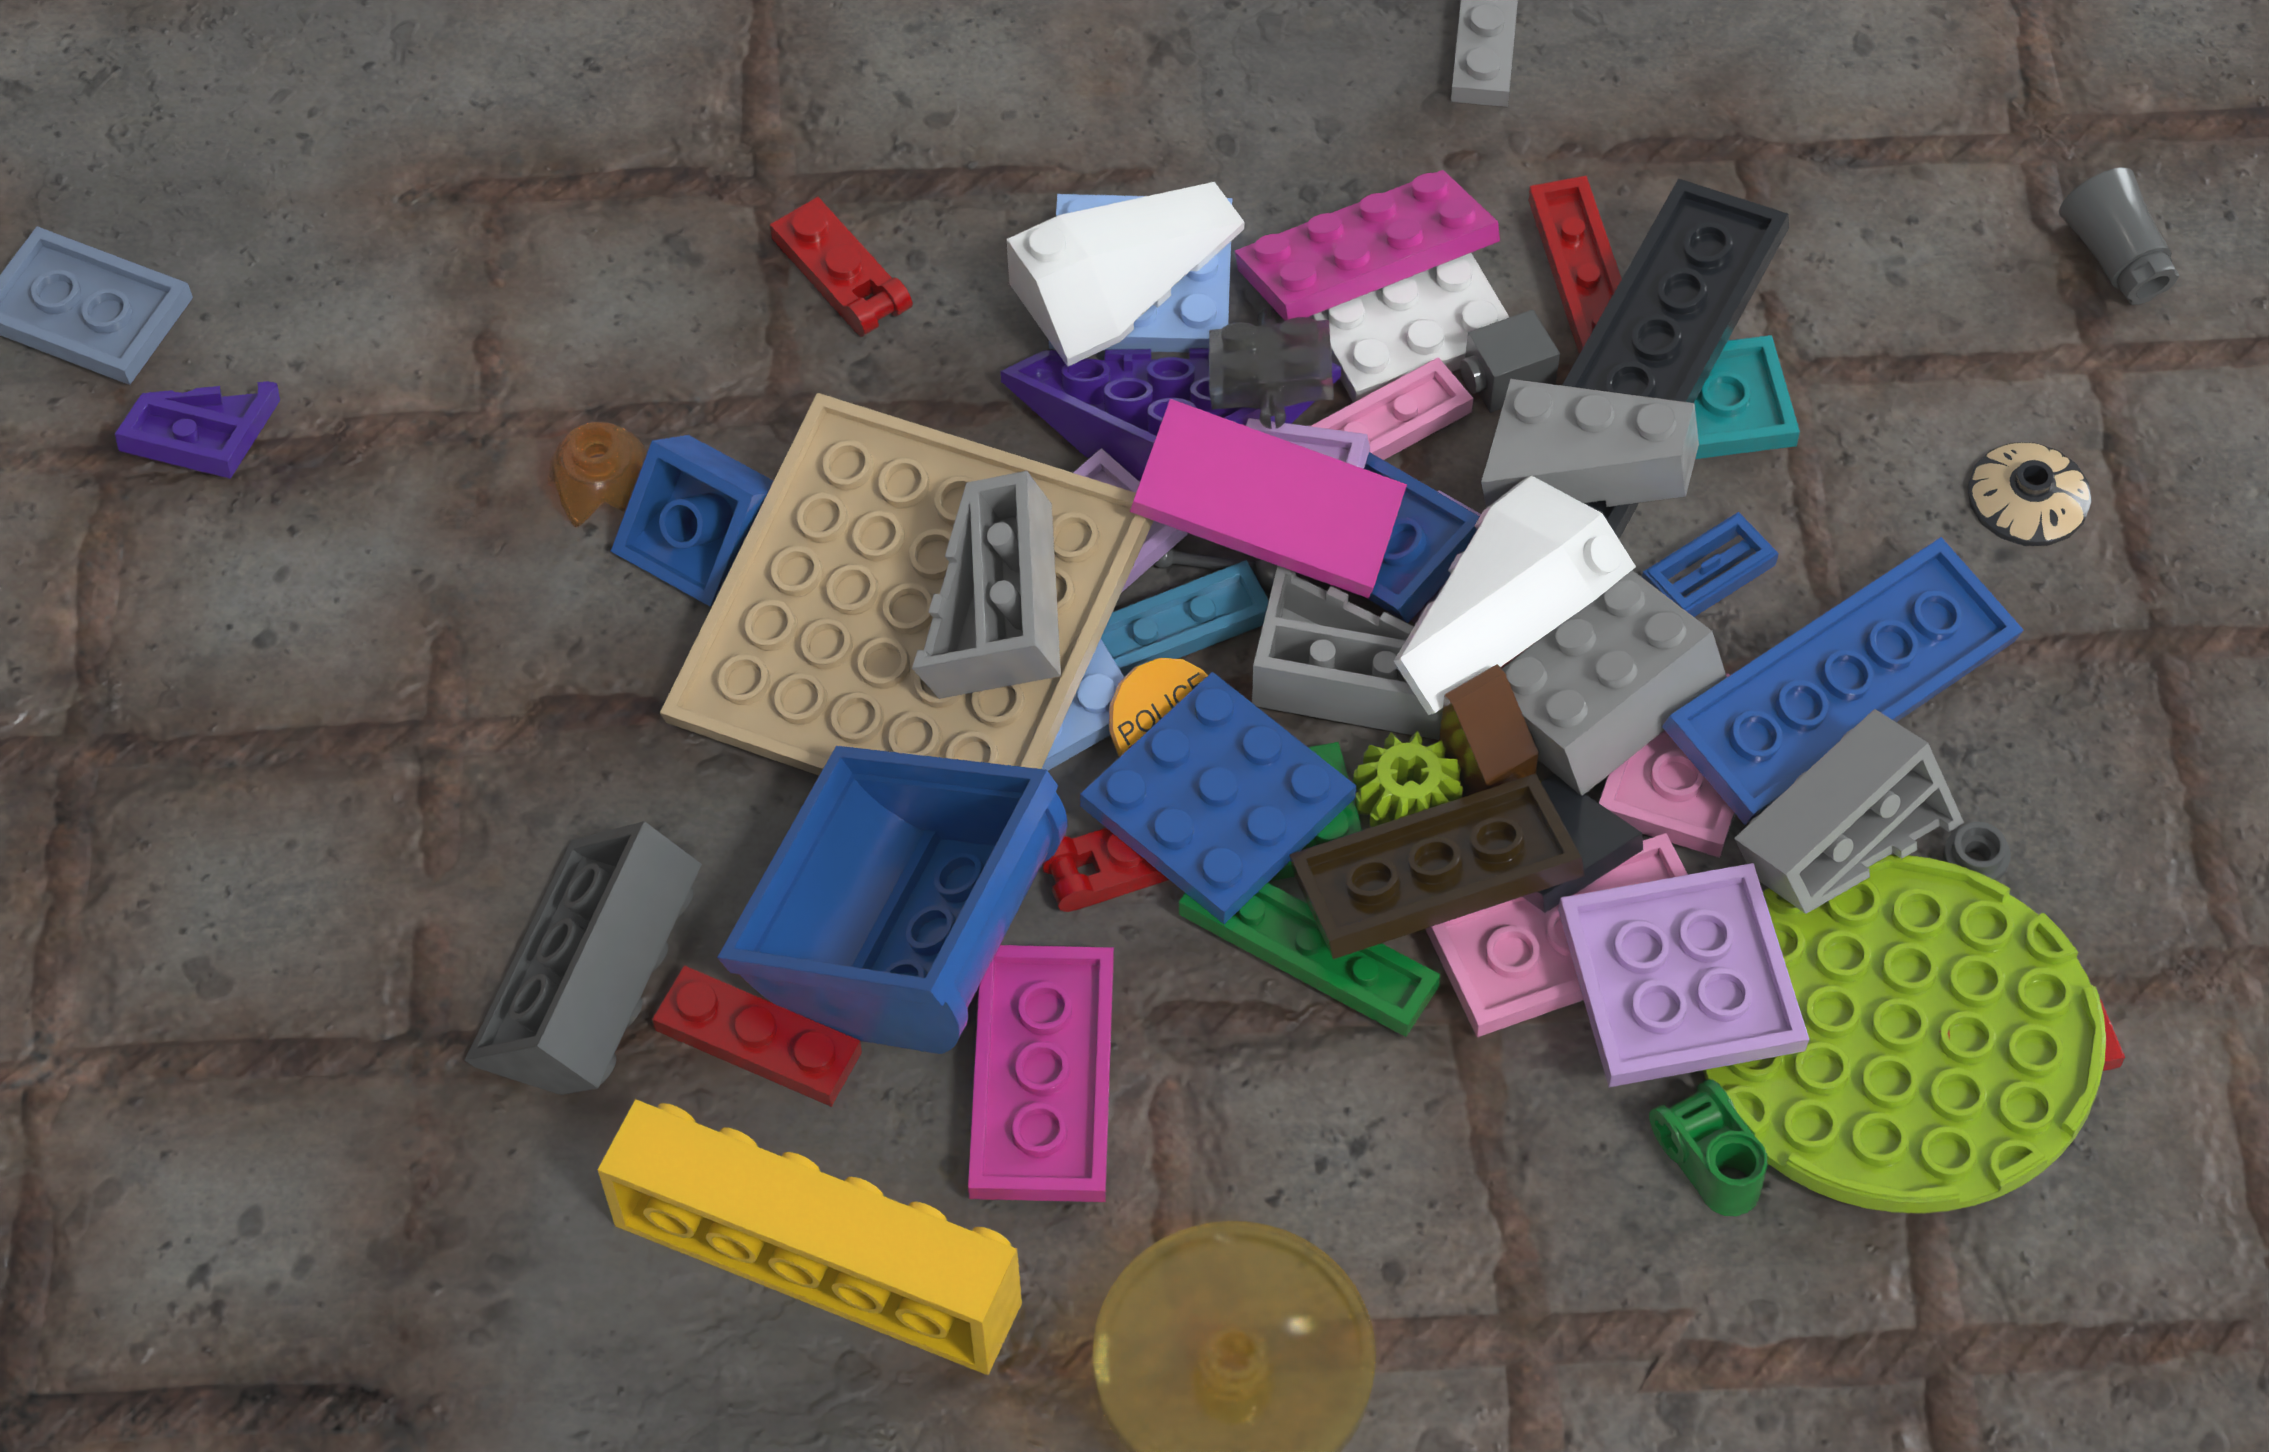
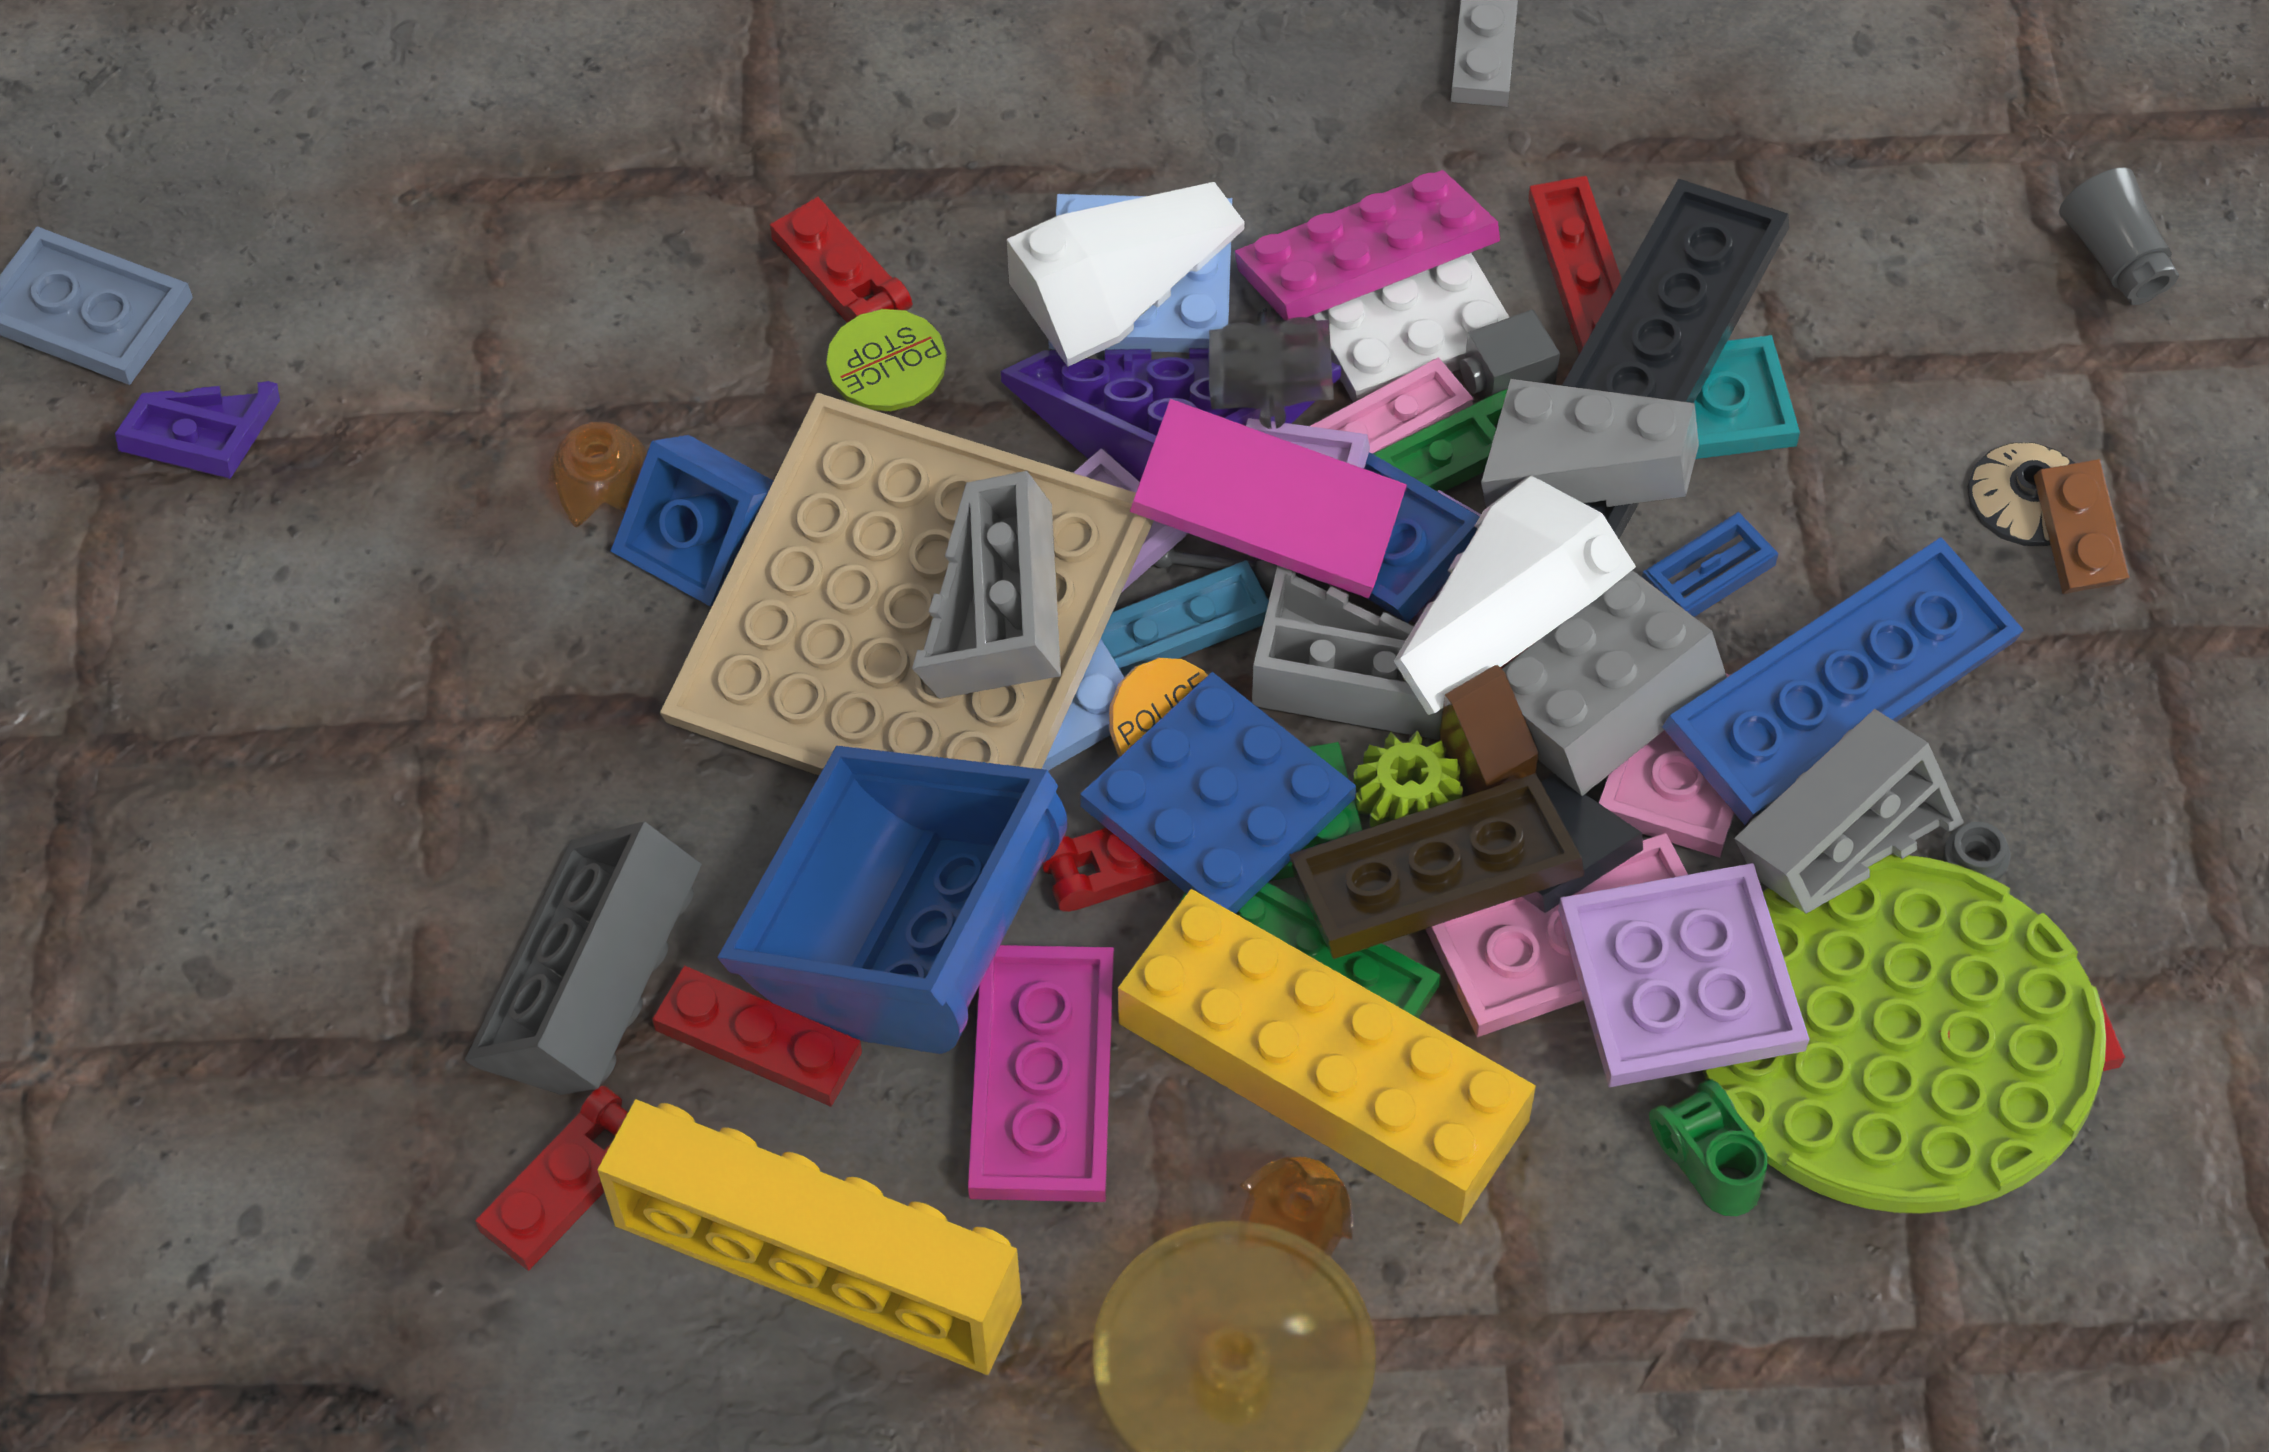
none -> red plate [475,1086,628,1271]
none -> lime piece [826,309,947,411]
none -> yellow brick [1118,889,1536,1225]
none -> clear orange piece [1237,1156,1354,1281]
none -> green plate [1374,389,1508,492]
none -> dark orange plate [2034,459,2130,594]

